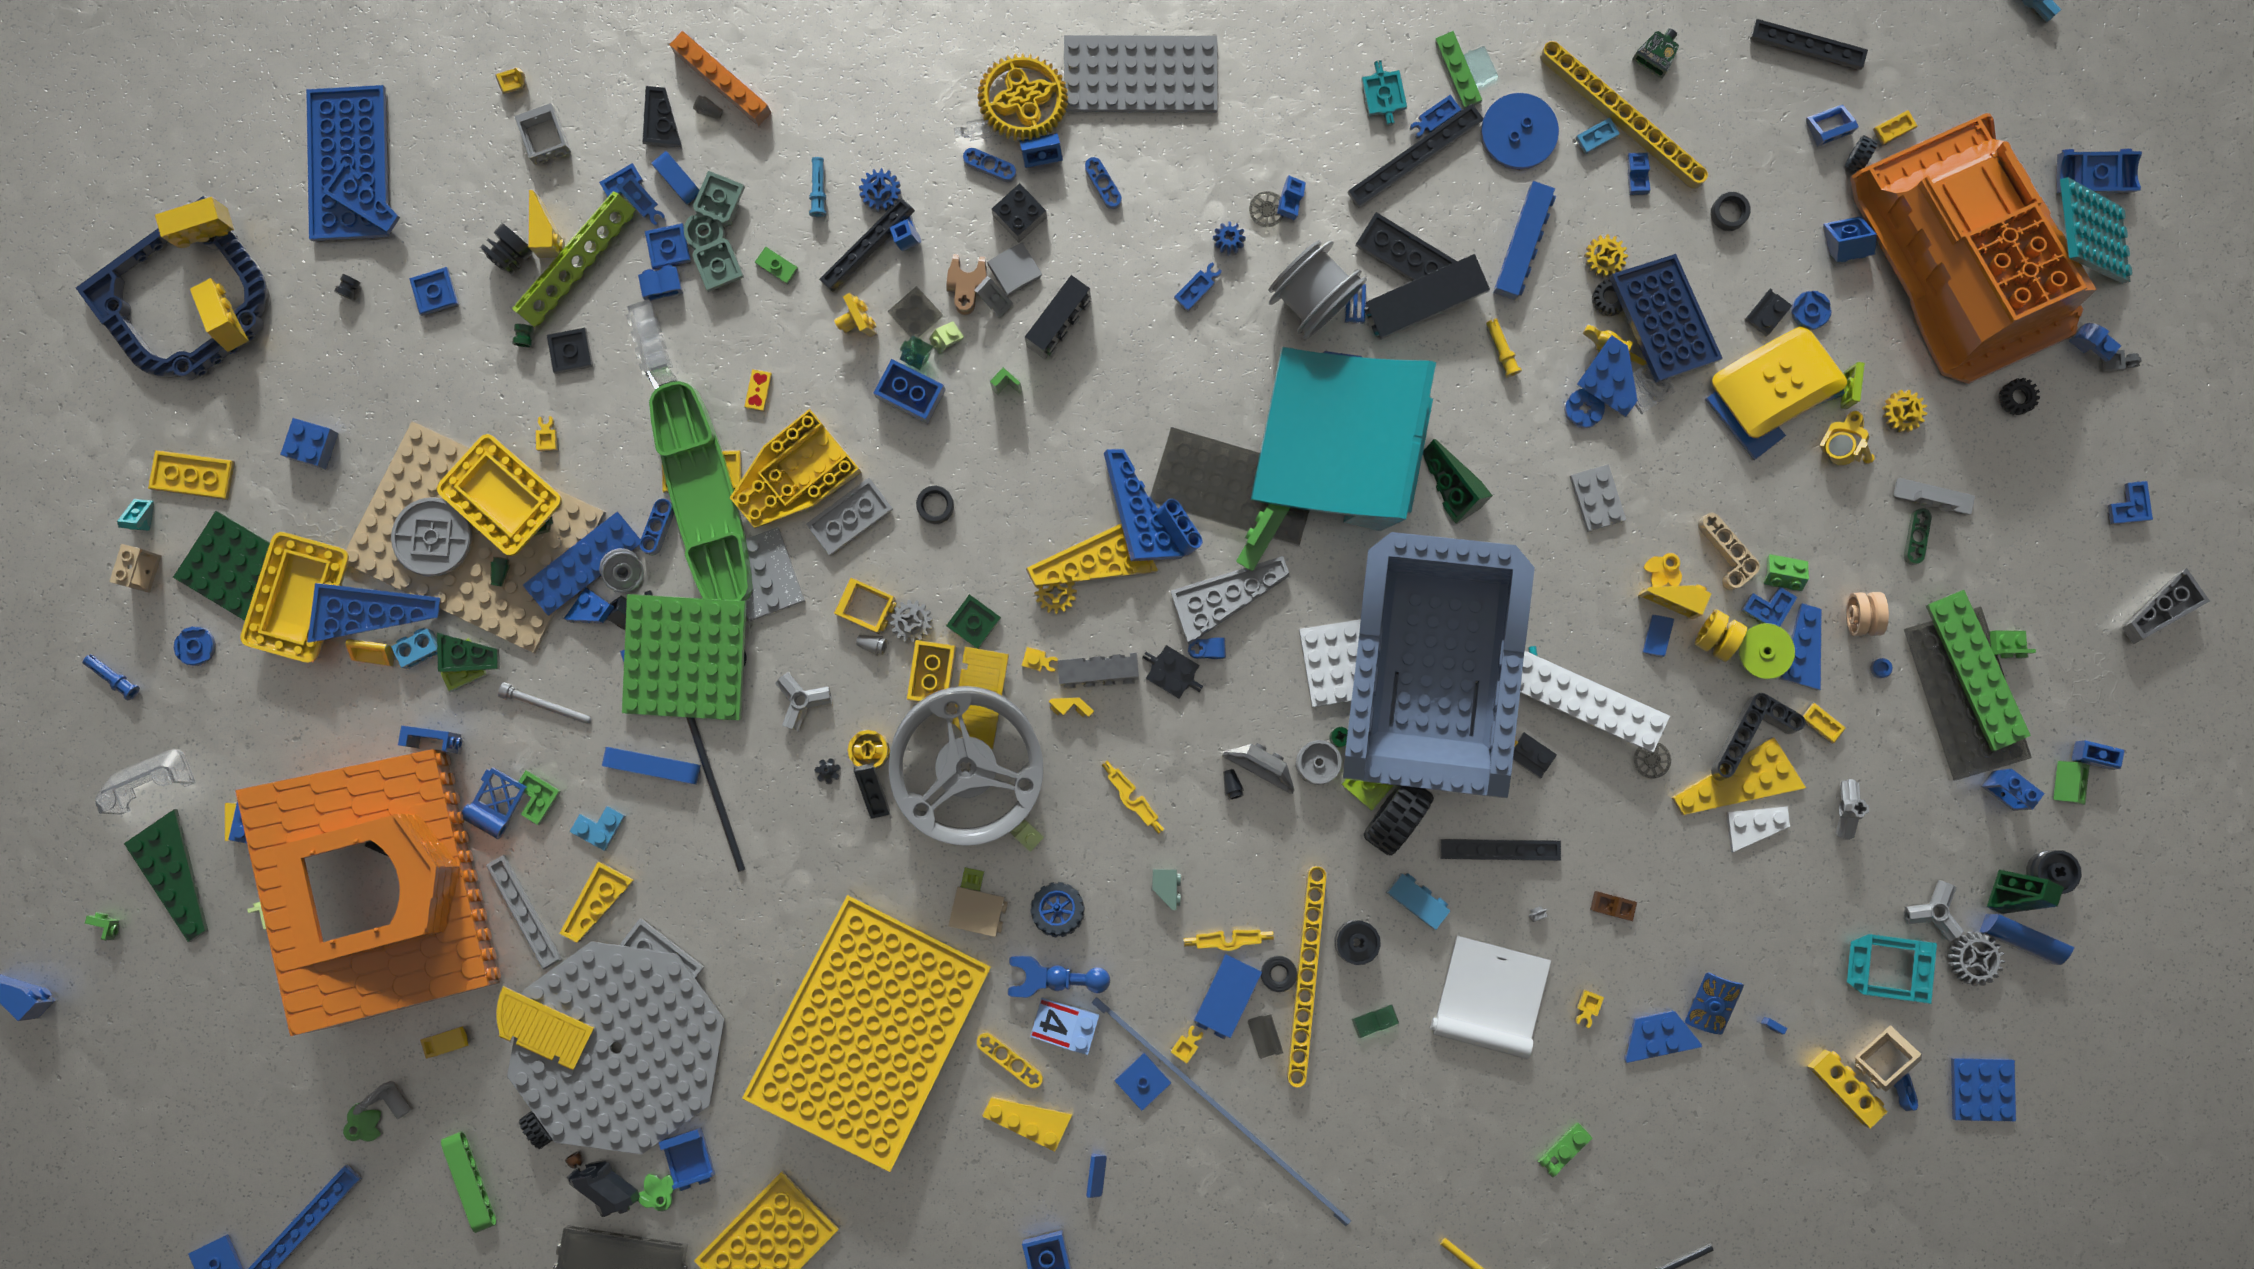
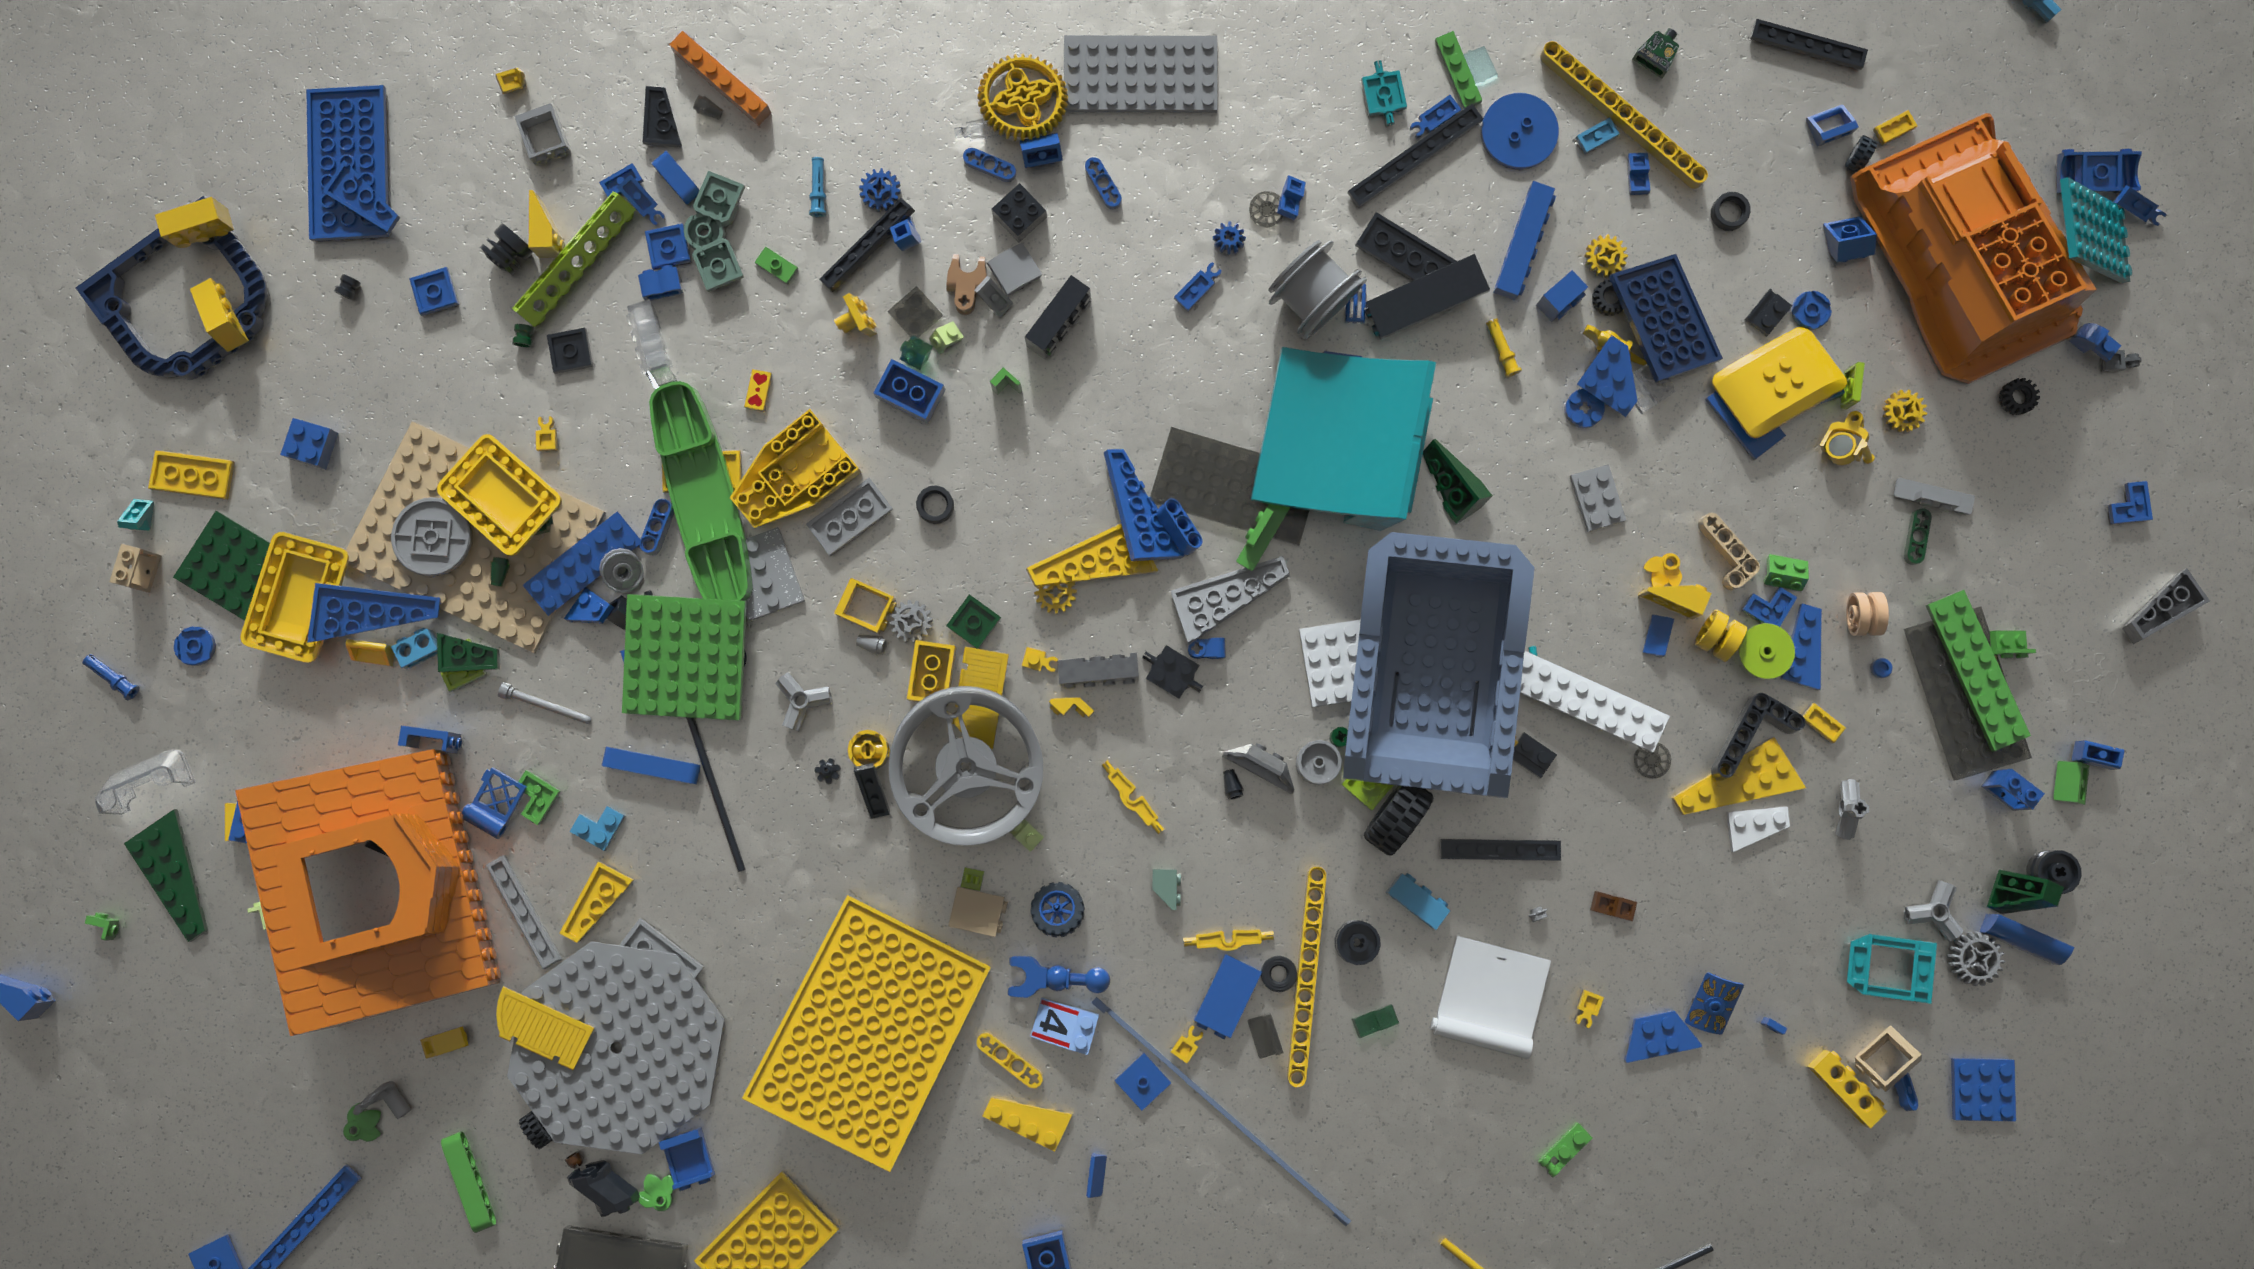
none -> blue brick [1536,270,1588,322]
none -> blue plate [2114,185,2167,226]

